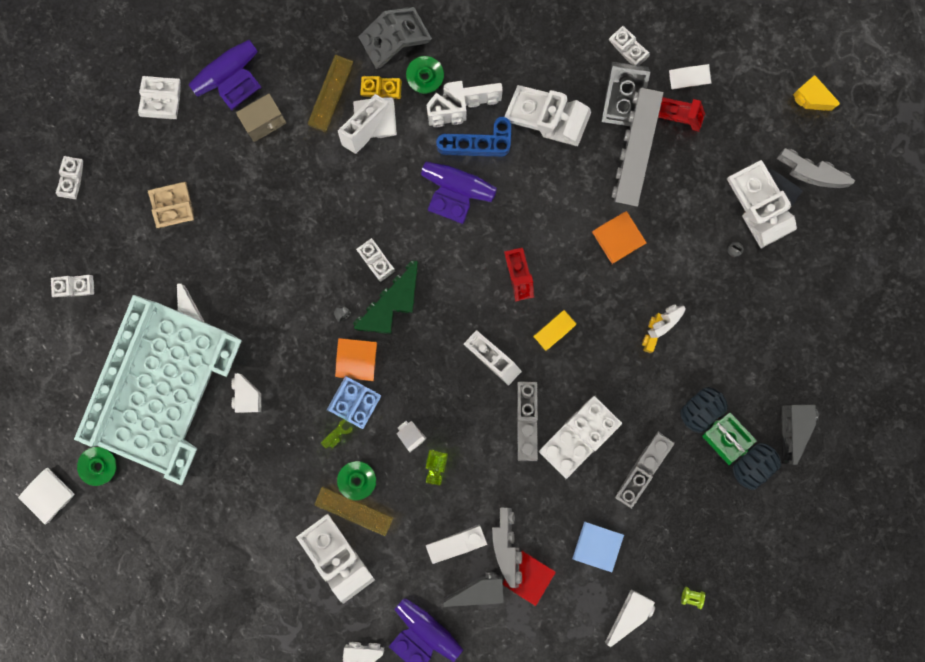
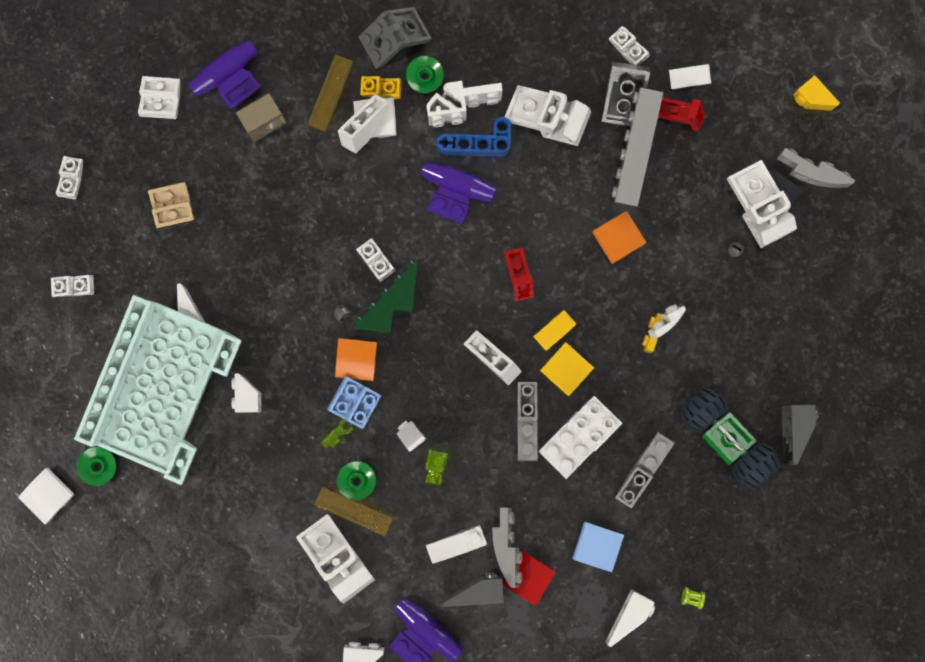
none -> yellow tile [540,342,594,396]

